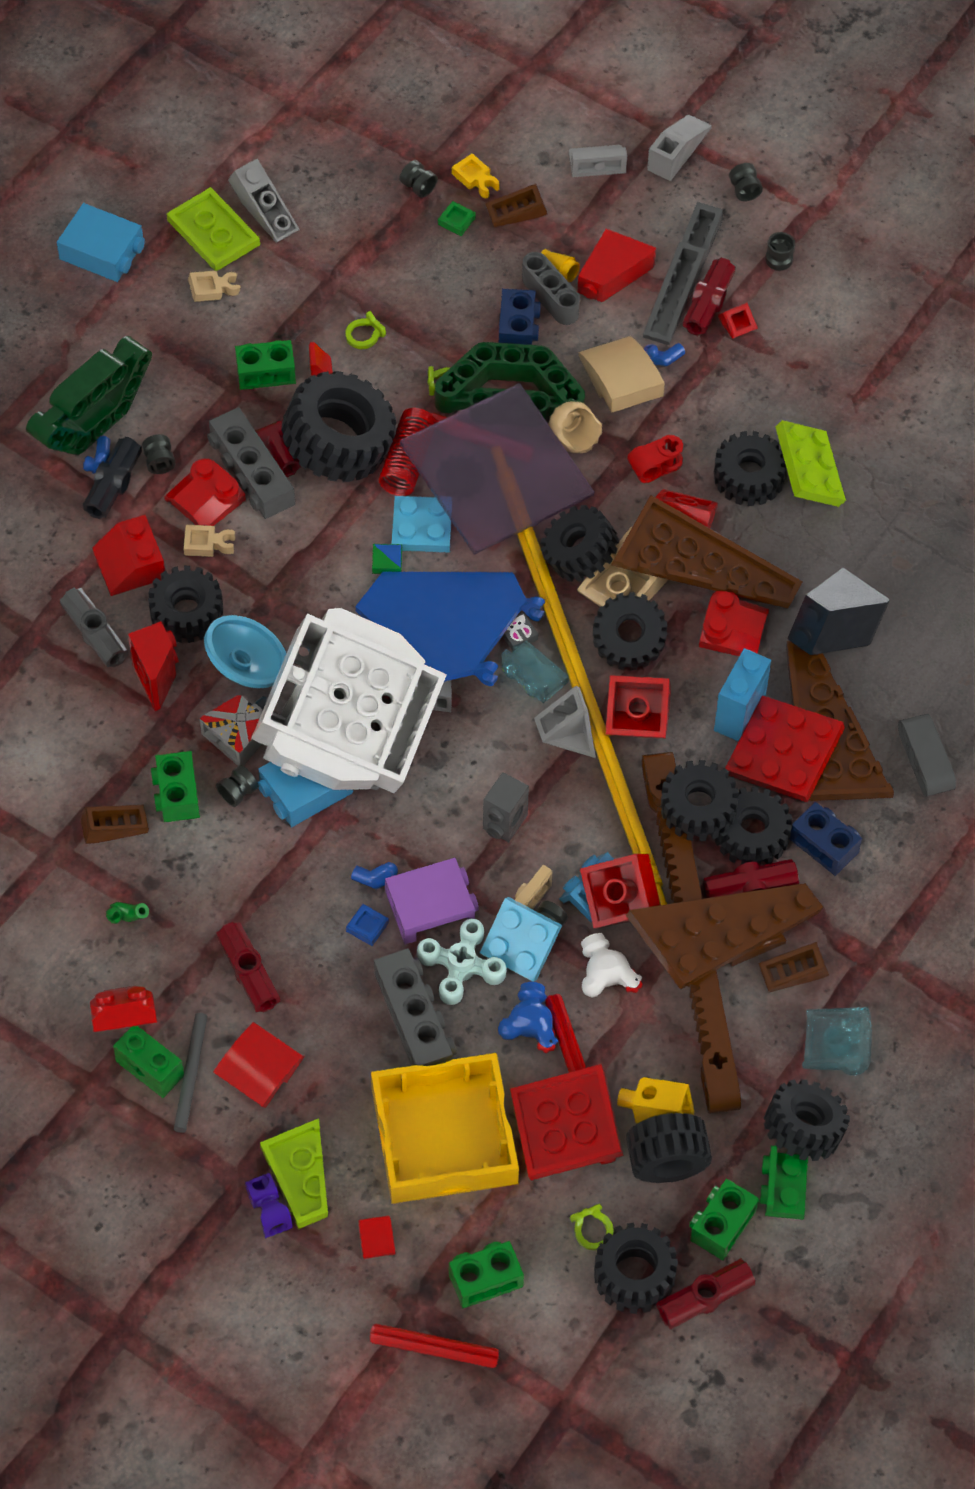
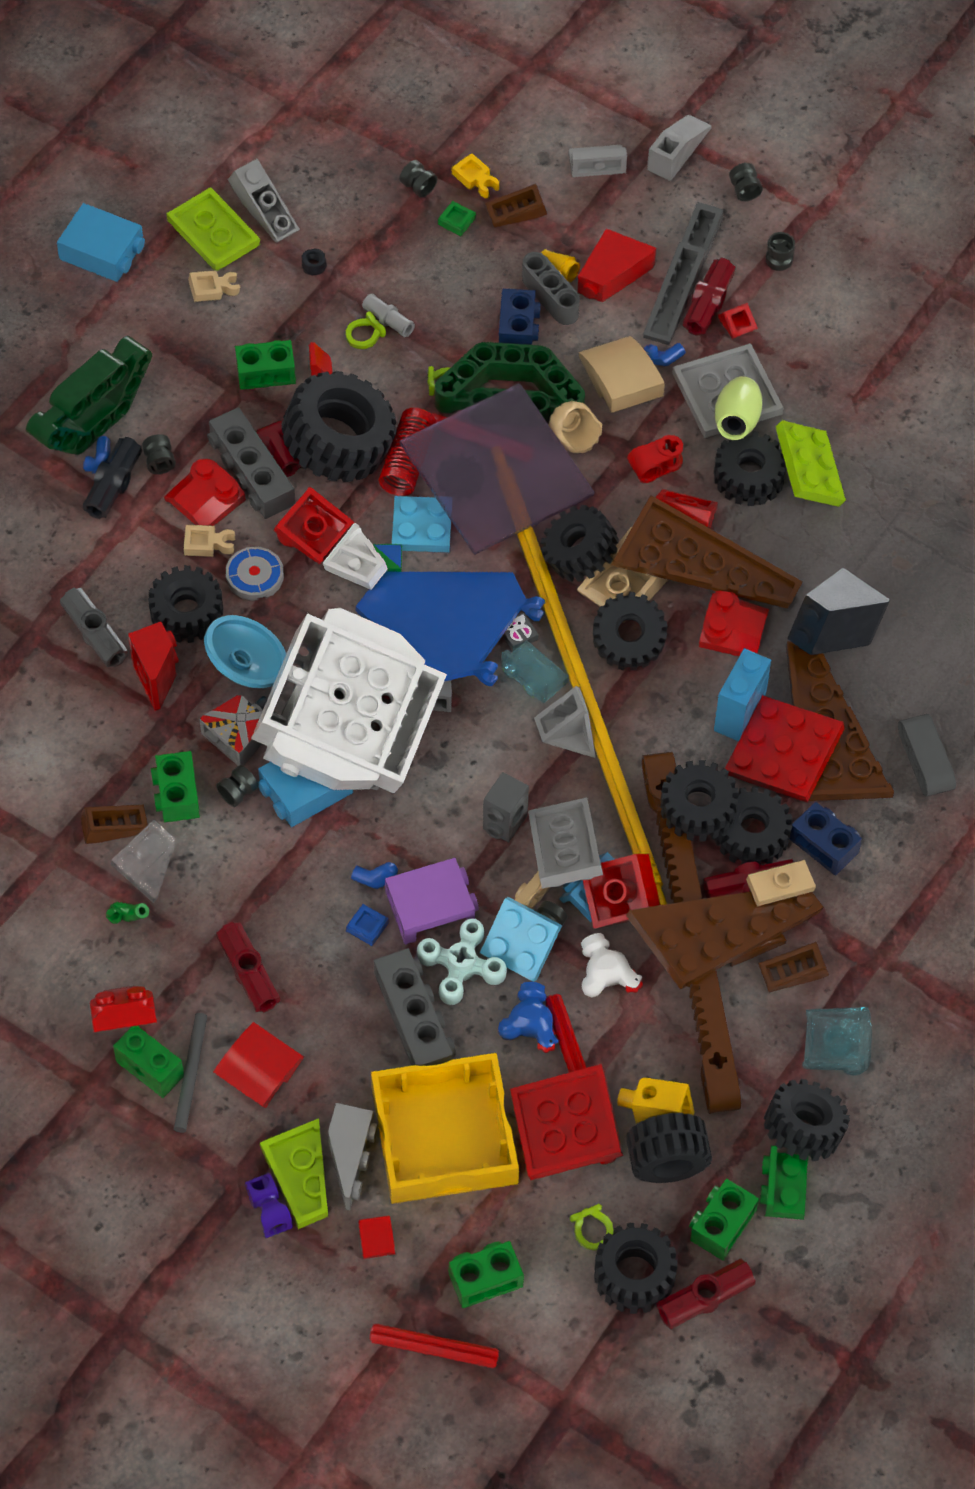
red slope [92,515,165,596] -> none
red slope [606,675,671,739] -> none
none -> clear wing [111,820,176,903]
none -> tile [226,547,284,601]
none -> red slope [273,487,355,564]
none -> black axle [302,248,326,276]
none -> white wing [323,523,388,590]
none -> light grey slope [328,1103,378,1210]
none -> light grey pin [362,294,415,337]
none -> light grey plate [528,797,603,889]
none -> light grey plate [672,343,784,438]
none -> yellowish green piece [715,376,762,440]
none -> tan plate [746,860,816,906]

